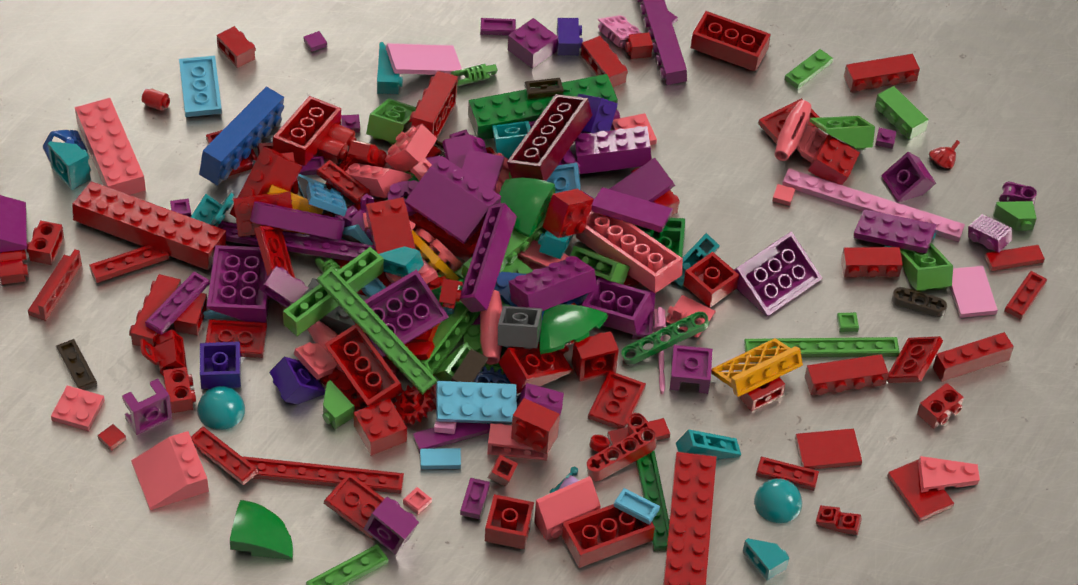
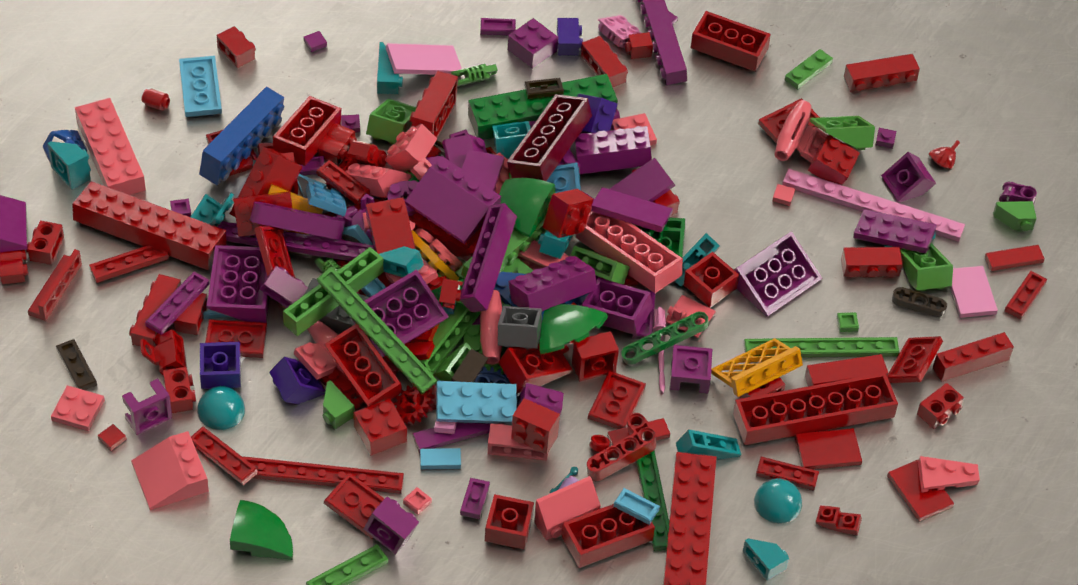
red brick [487,455,518,486] -> none
bright green brick [875,86,929,140] -> none
brick [968,214,1012,253] -> none
none -> red brick [733,372,898,445]

